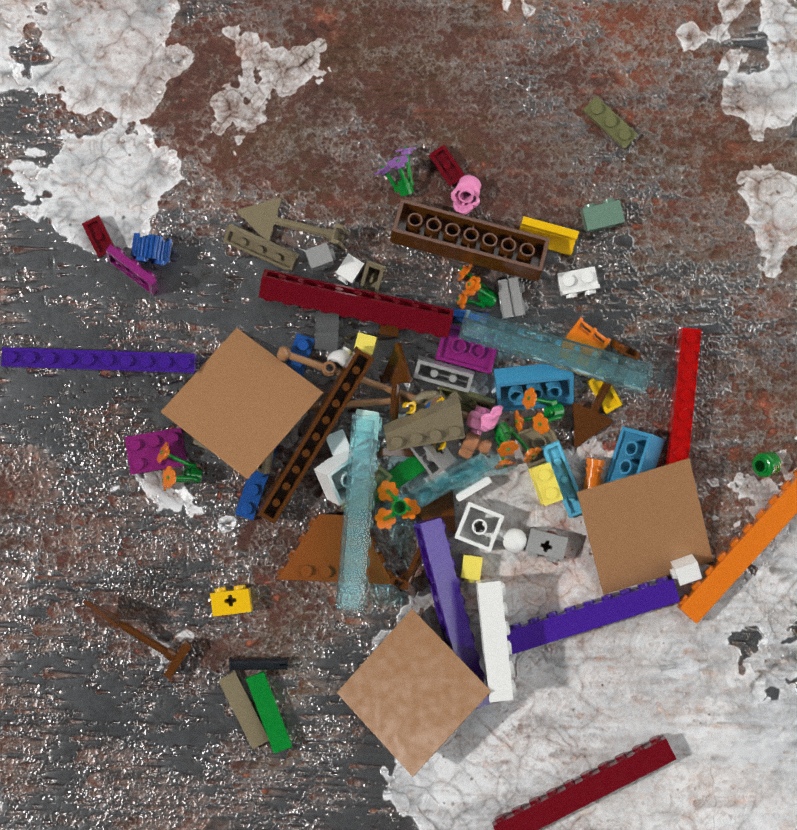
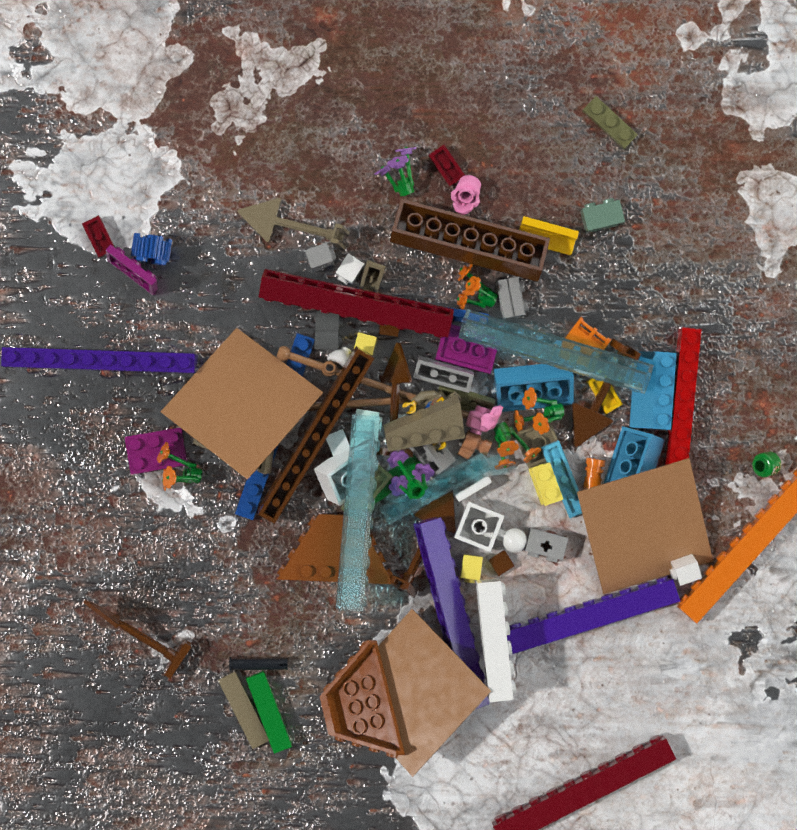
yellow brick [210,584,253,617] -> none
dark tan tile [223,224,300,273] -> none
orange plant [374,480,421,529] -> none
white bracket [557,266,600,299] -> none
none -> dark orange piece [319,640,405,758]
none -> medium lavender plant [387,450,435,499]
none -> reddish brown tile [488,550,515,576]
none -> dark azure slope [629,351,676,430]

